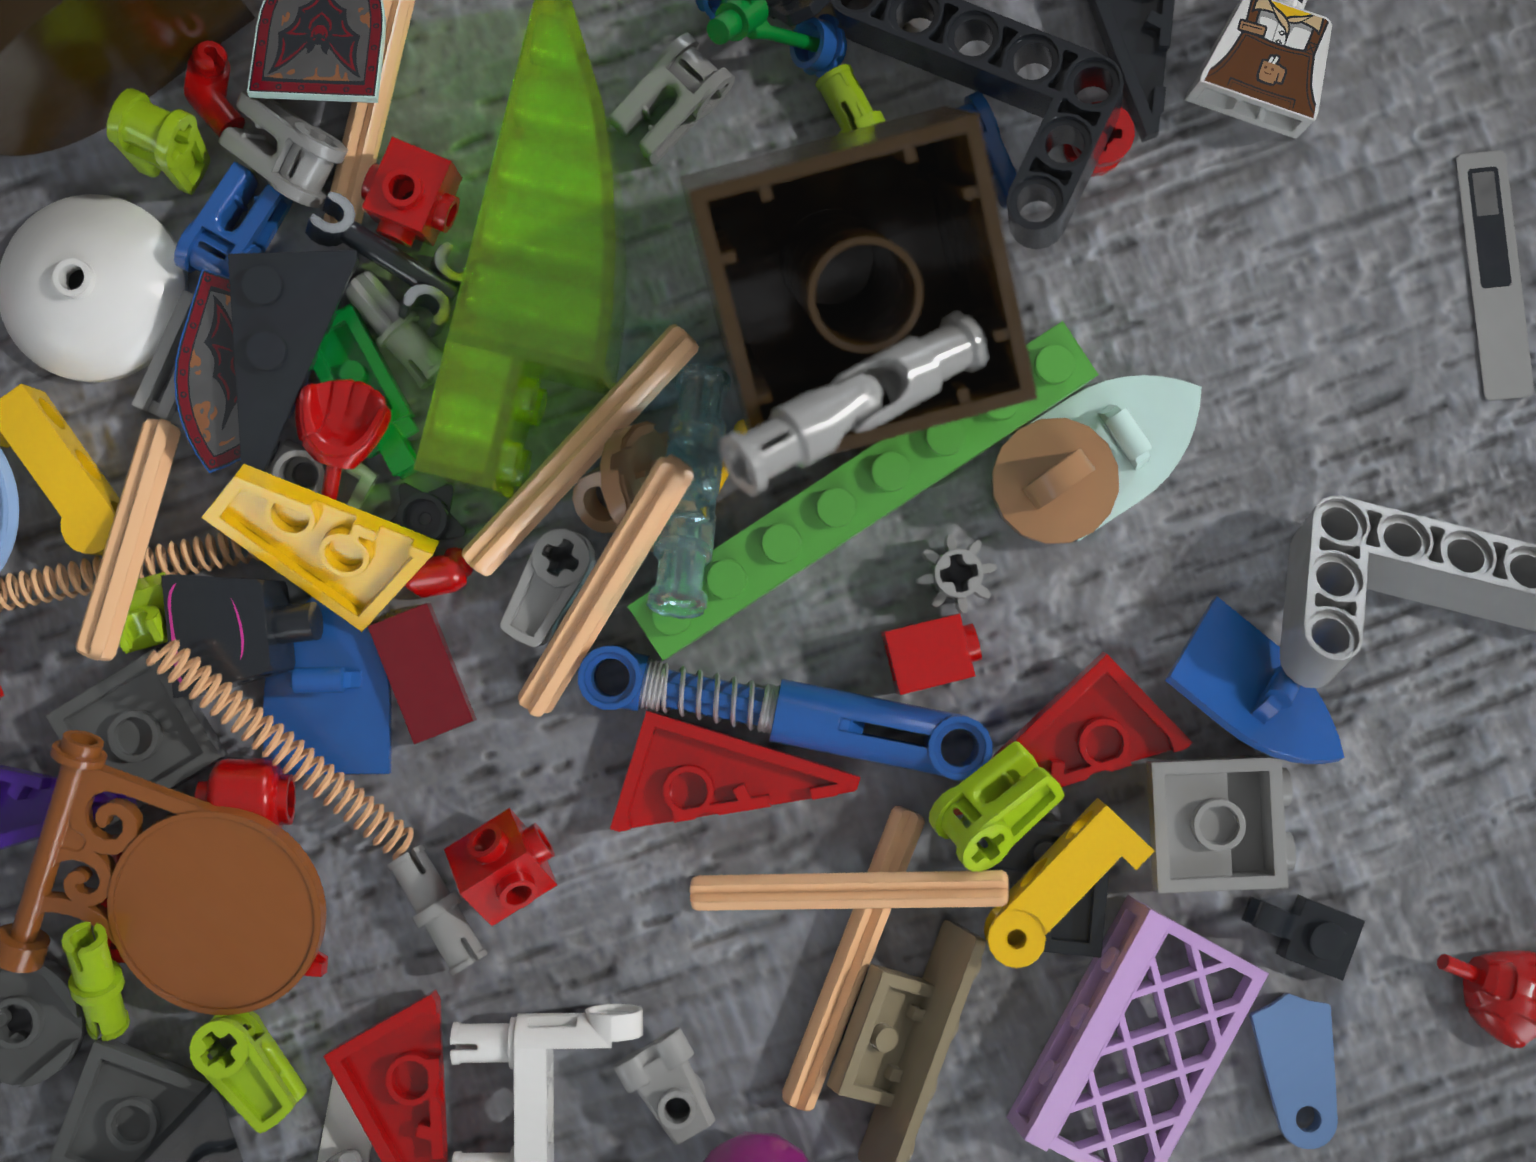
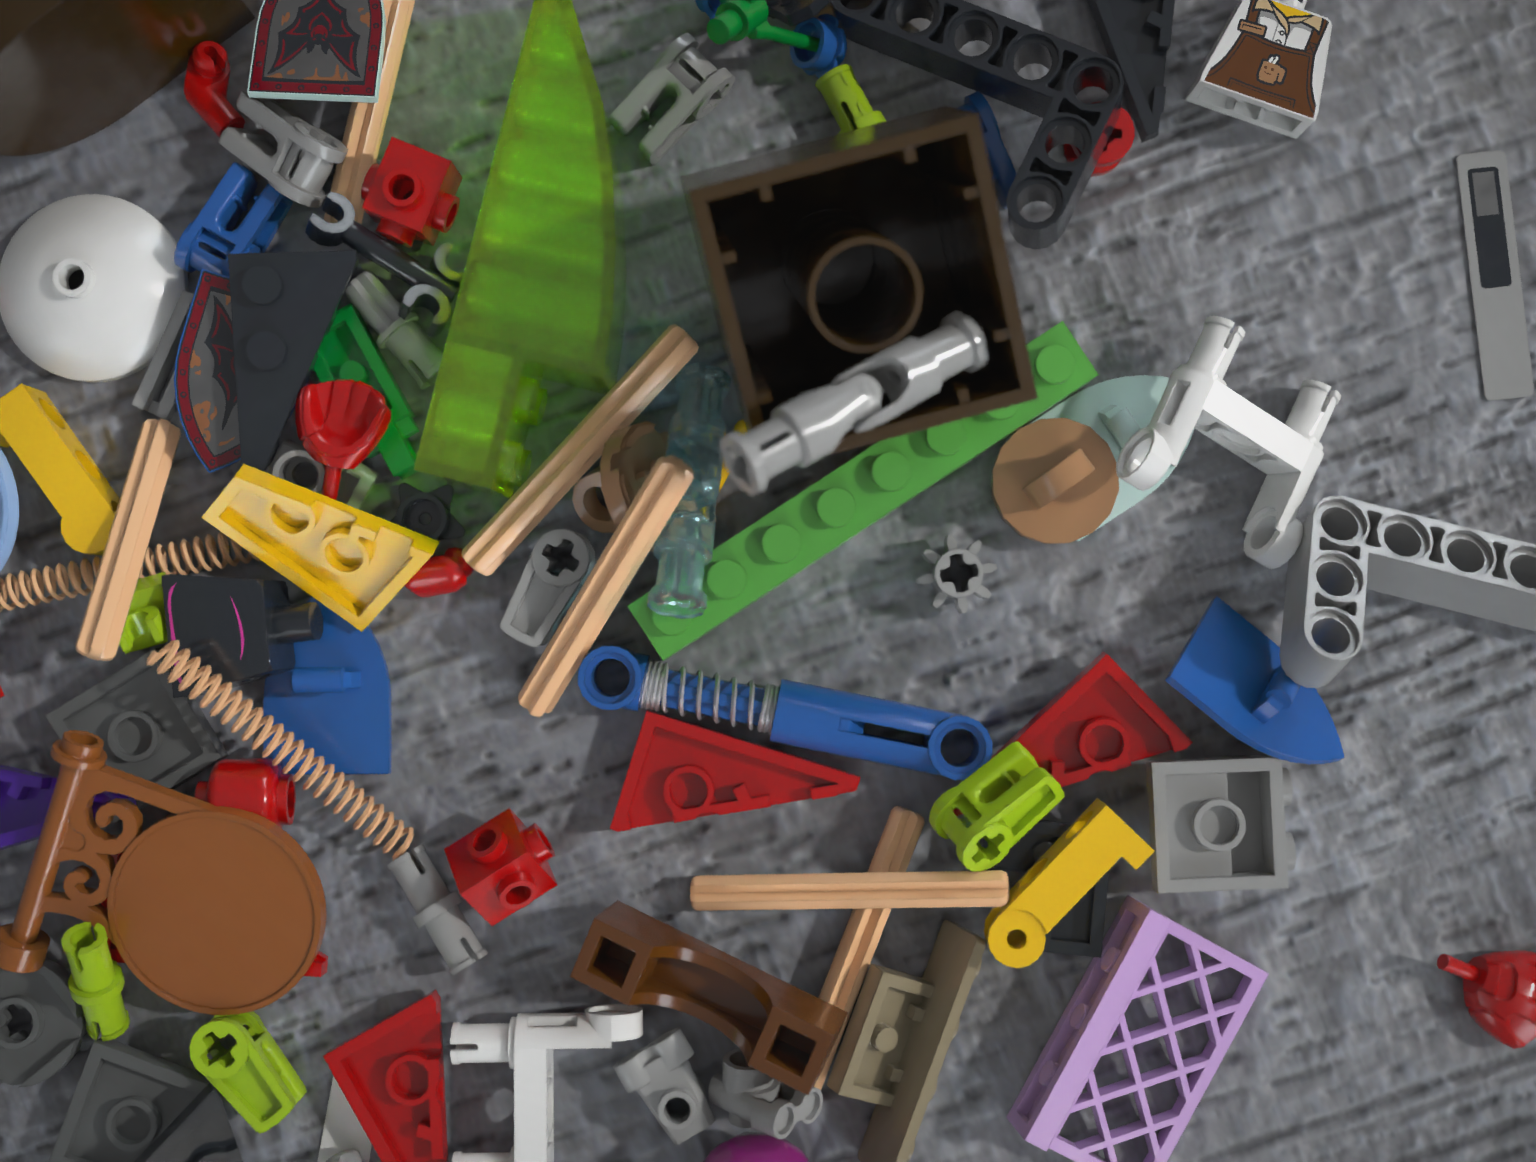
lime piece [106,88,211,195] -> none
dark red tile [368,603,477,745] -> none
red brick [880,613,982,695] -> none
black plate [1241,894,1365,981] -> none
medium blue piece [1249,992,1338,1149] -> none
none -> reddish brown arch [570,900,848,1095]
none -> light grey plate [708,1048,823,1139]
none -> white connector [1116,316,1341,570]

